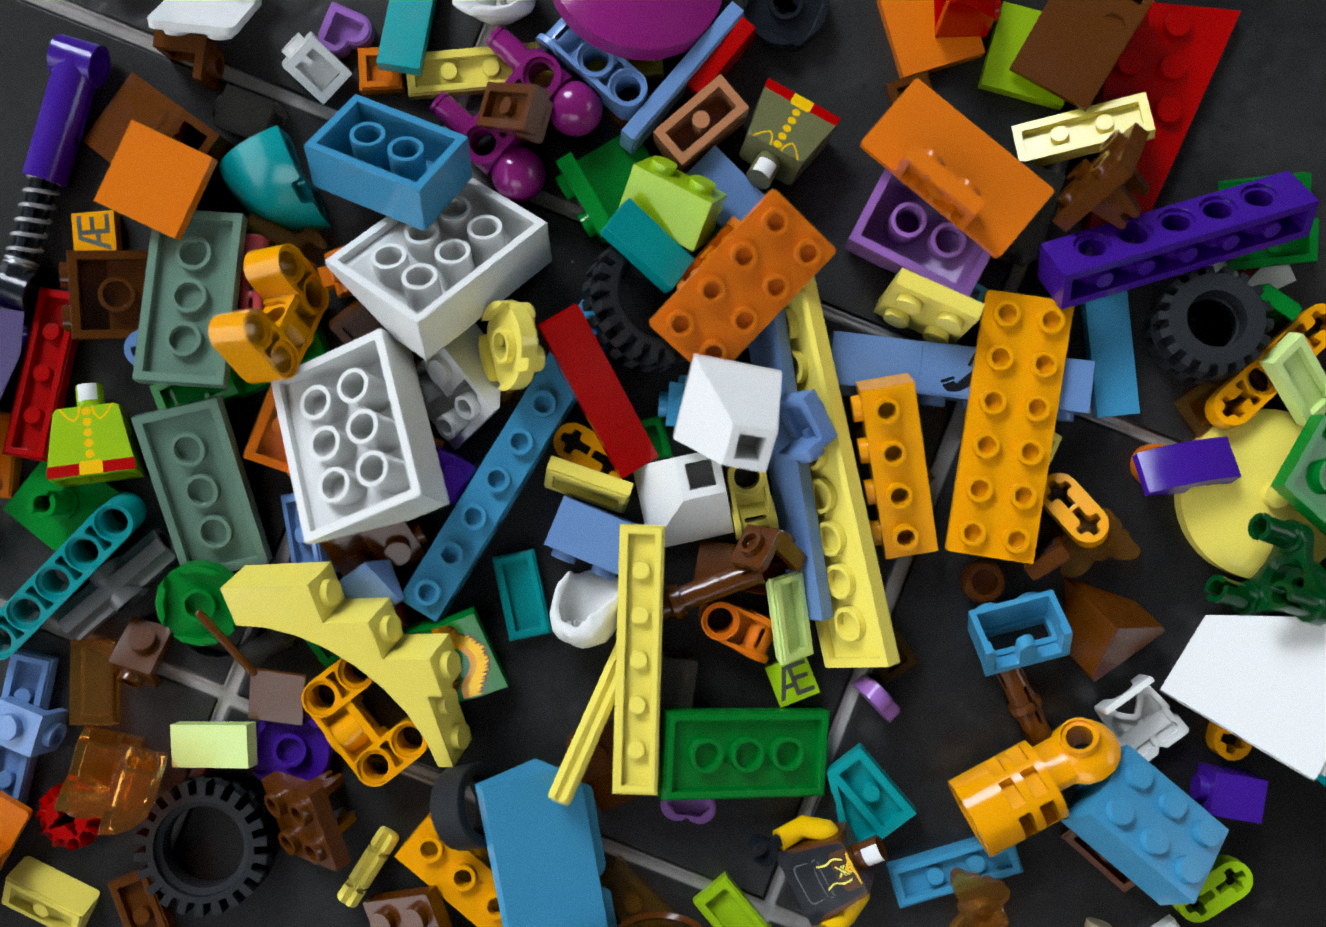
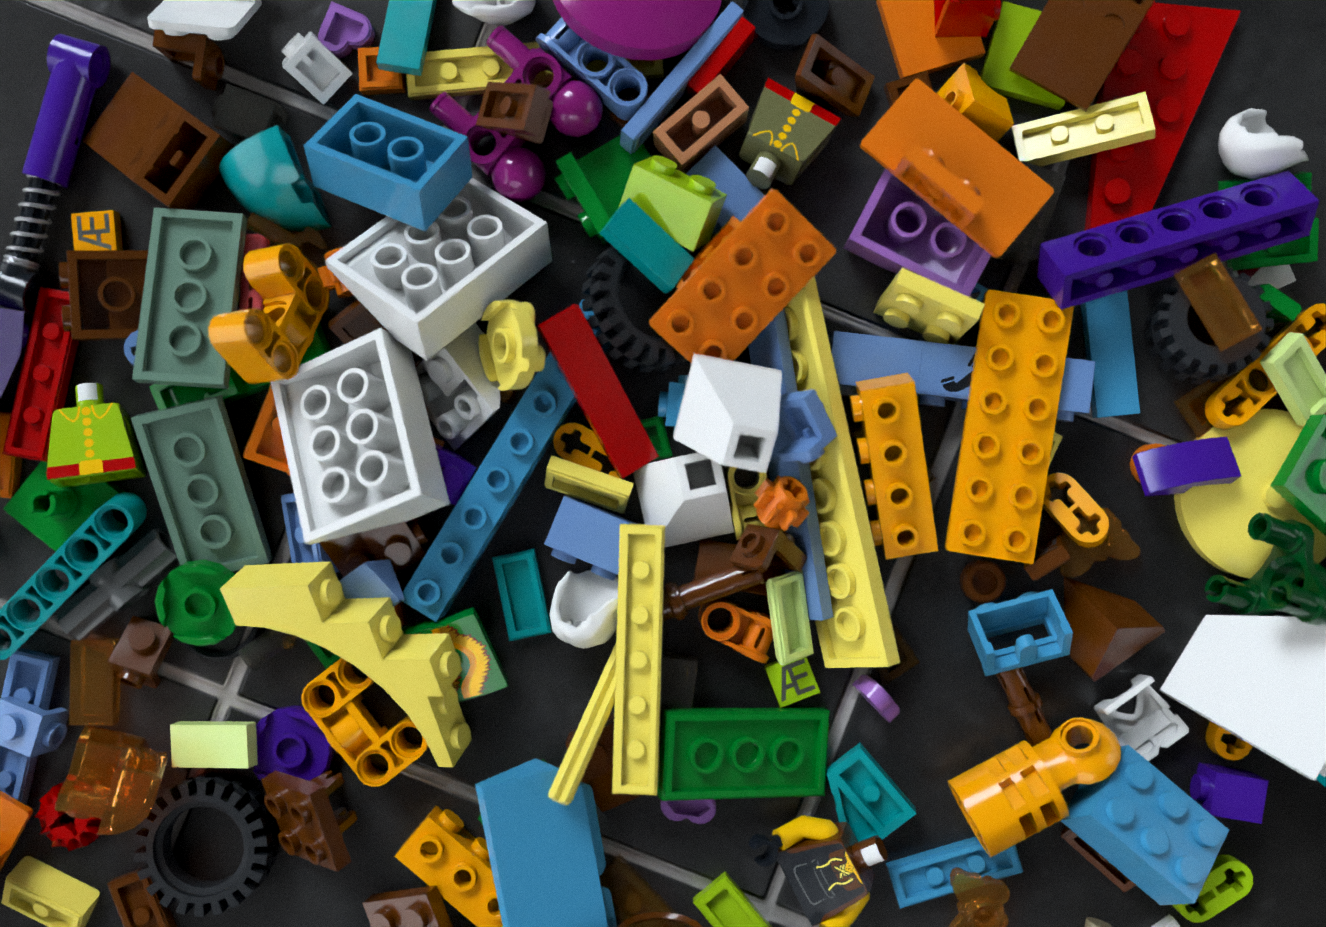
orange tile [94,120,218,242] -> none
reddish brown piece [195,610,306,726] -> none
light yellow axle [337,826,399,908] -> none
black tyre [430,762,499,851] -> none
reddish brown plate [1052,122,1150,232] -> none
none -> orange gear [754,475,810,531]
none -> reddish brown slope [795,34,875,116]
none -> light orange brick [937,63,1014,142]
none -> clear orange tile [1174,253,1263,351]
none -> white hair [1218,108,1309,180]

